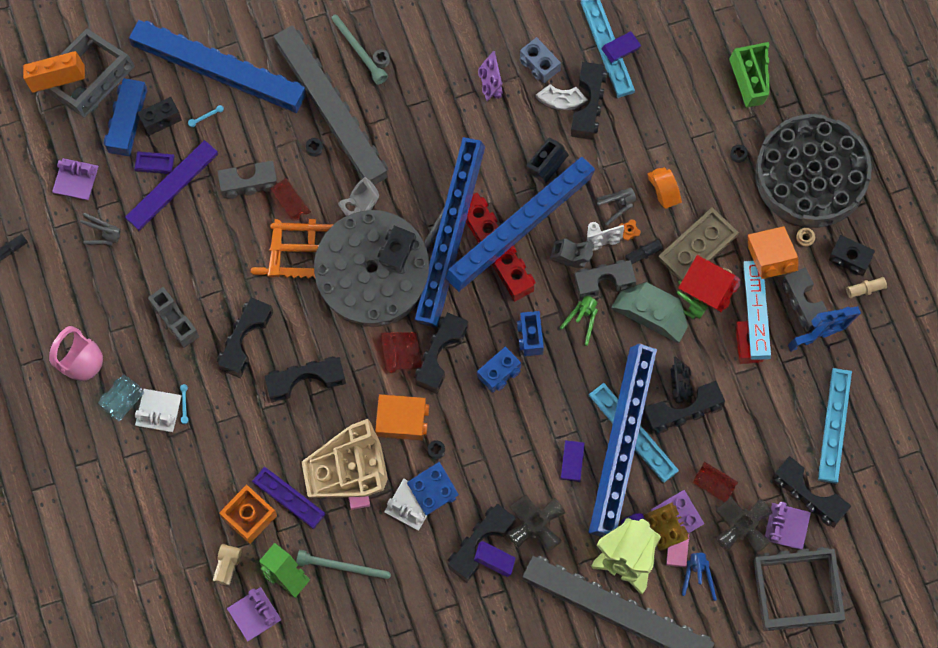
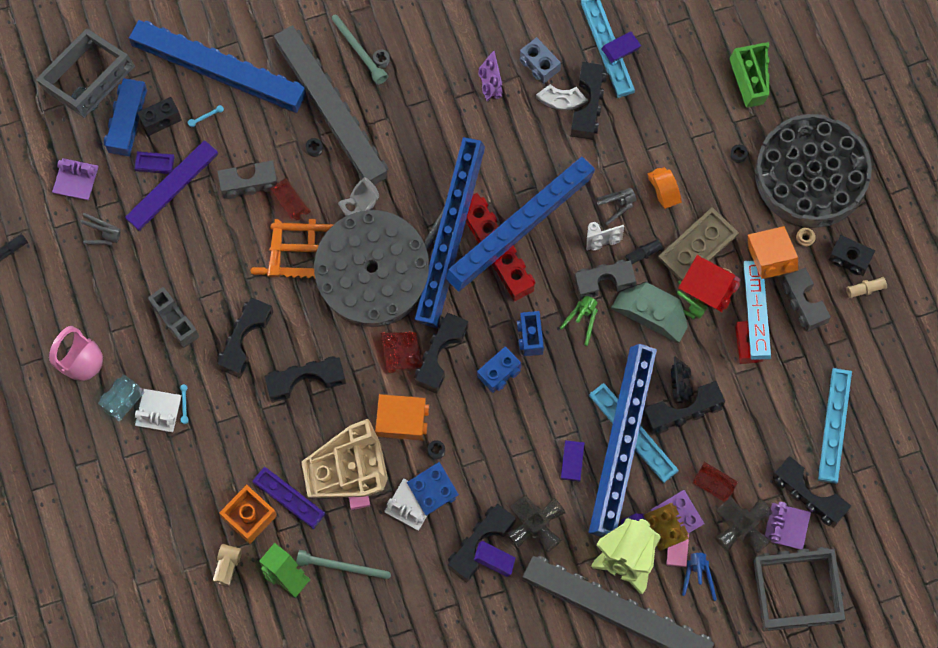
orange brick [23,51,85,93] -> none
medium lavender hinge [227,587,281,641] -> none
black brick [377,225,417,273] -> none
black brick [526,137,569,183] -> none
dark grey brick [550,238,594,268] -> none
orange plate [619,219,641,241] -> none
blue wing [788,306,861,352] -> none

